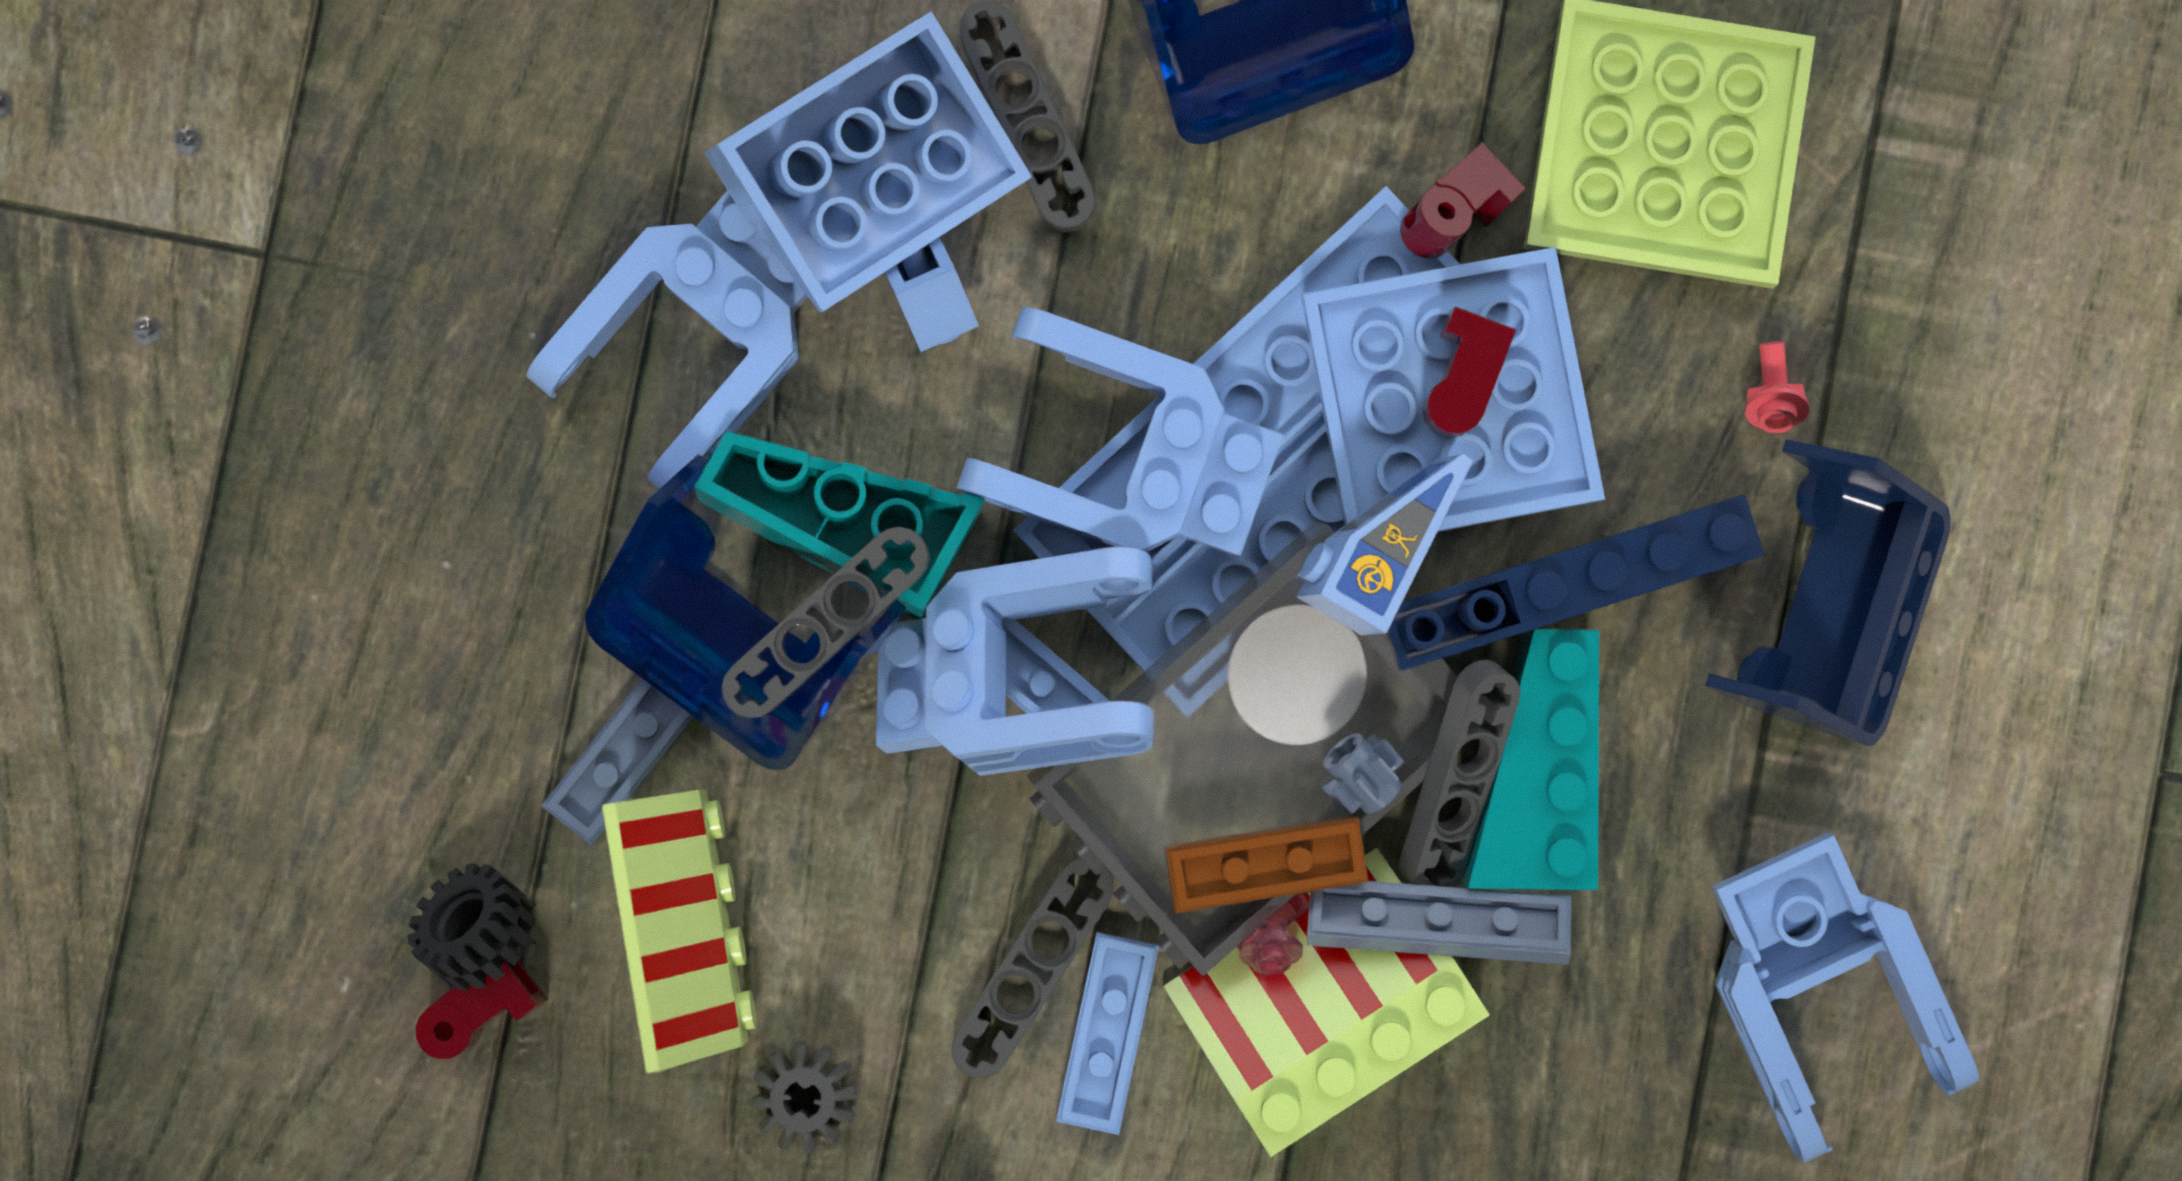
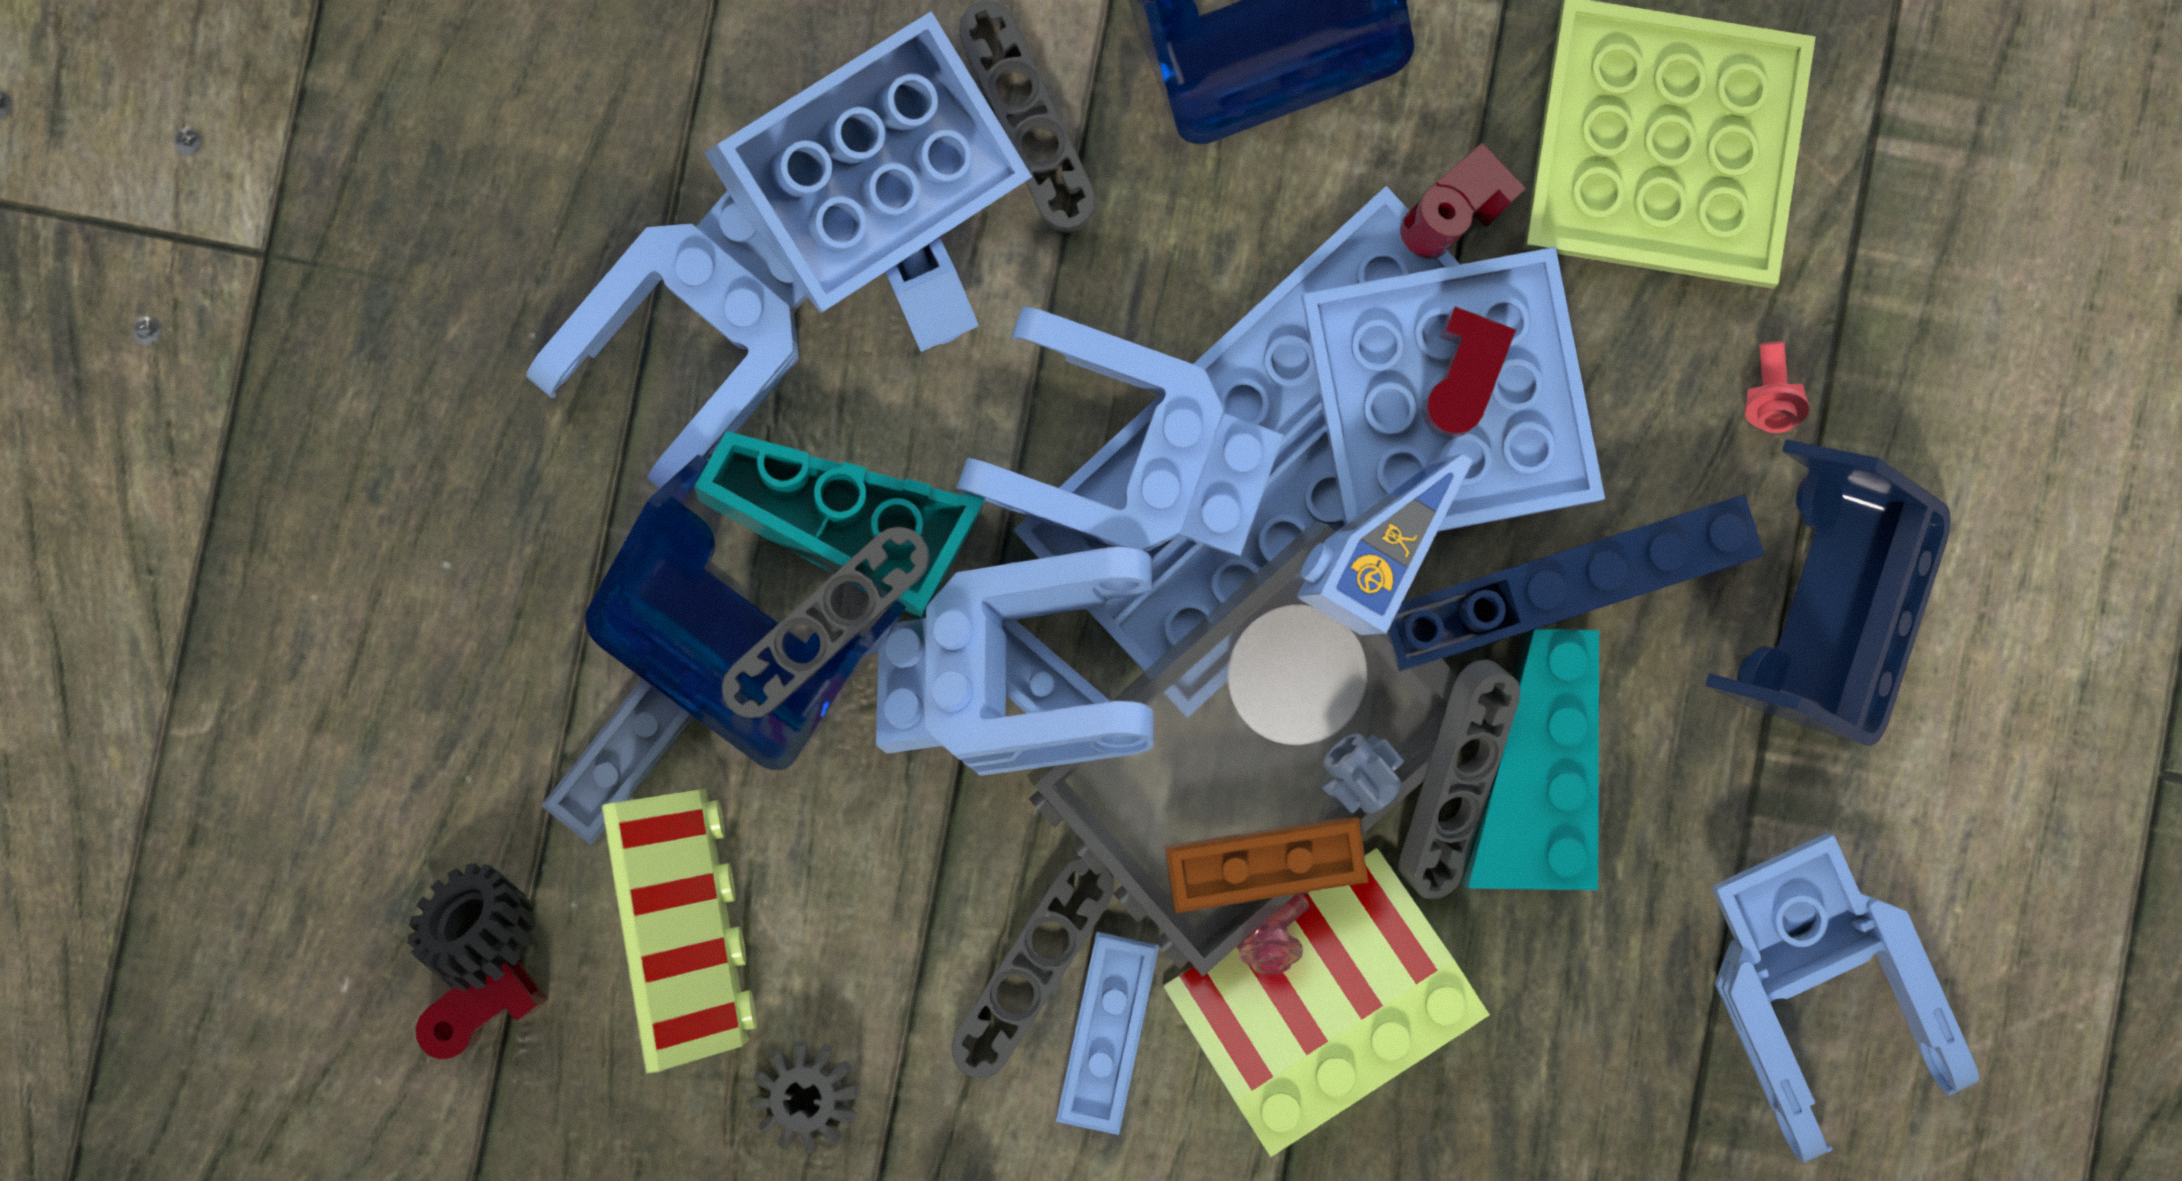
sand blue tile [1307,881,1571,965] -> none

